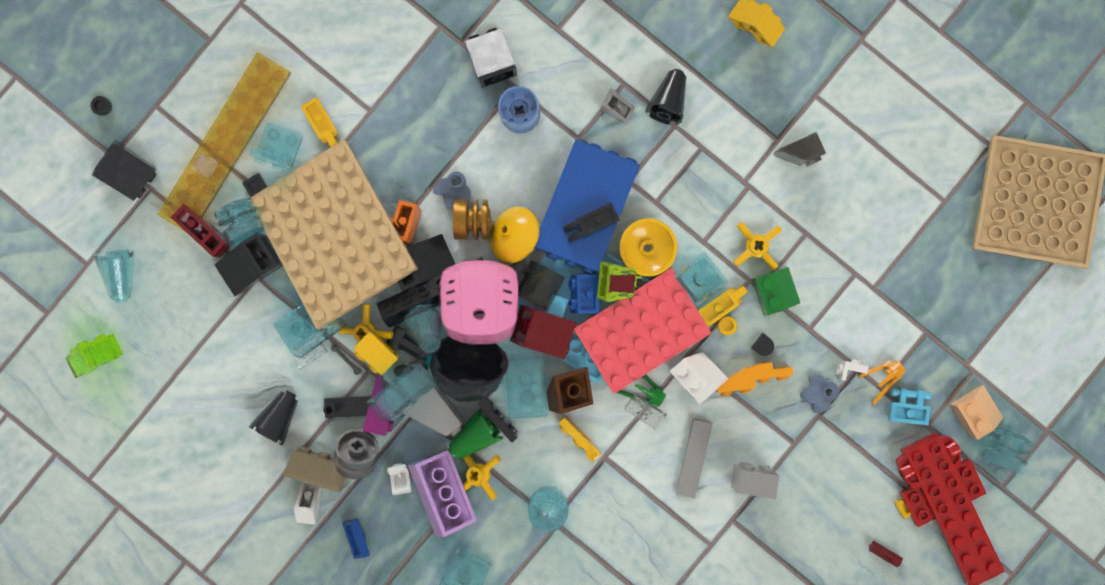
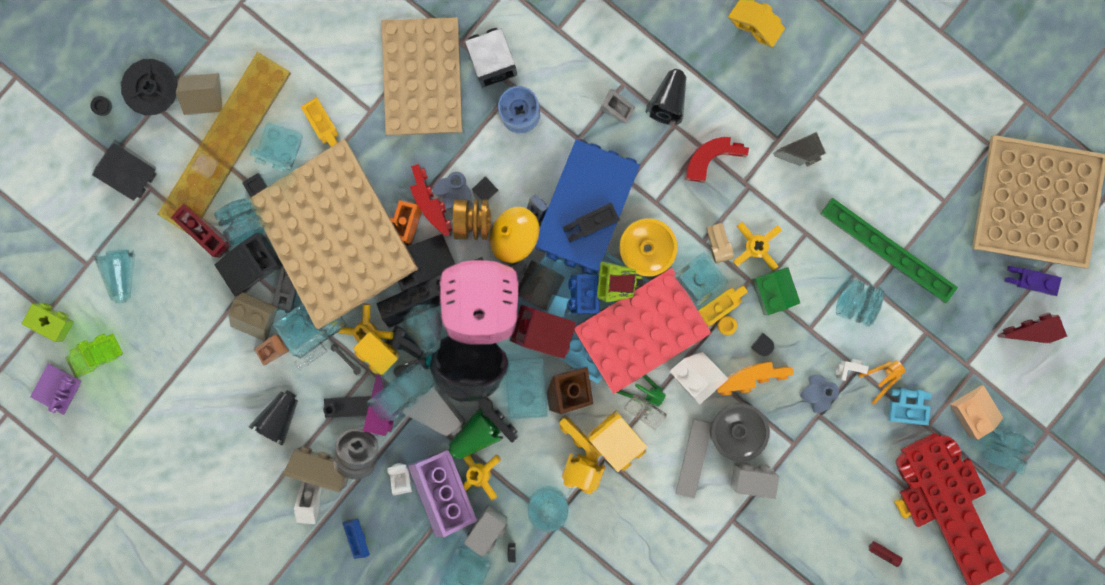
none -> lime brick [21,302,74,342]
none -> medium lavender hinge [30,363,82,415]
none -> black piece [121,59,178,116]
none -> dark tan slope [176,73,223,115]
none -> dark tan slope [228,292,278,341]
none -> nougat slope [254,334,289,366]
none -> dark grey plate [272,264,297,314]
none -> tan plate [382,17,463,136]
none -> red slope [410,164,453,237]
none -> light grey brick [464,505,508,557]
none -> black tile [472,176,499,201]
none -> black tile [508,543,516,563]
none -> sand blue bracket [526,194,548,223]
none -> yellow brick [561,453,605,494]
none -> yellow slope [587,410,647,472]
none -> red arch [685,137,749,183]
none -> tan piece [706,223,734,264]
none -> dark grey dish [711,403,770,462]
none -> green plate [820,198,958,303]
none -> clear light blue wheel [836,278,884,327]
none -> dark red slope [997,312,1067,343]
none -> dark purple hinge [1004,266,1062,296]

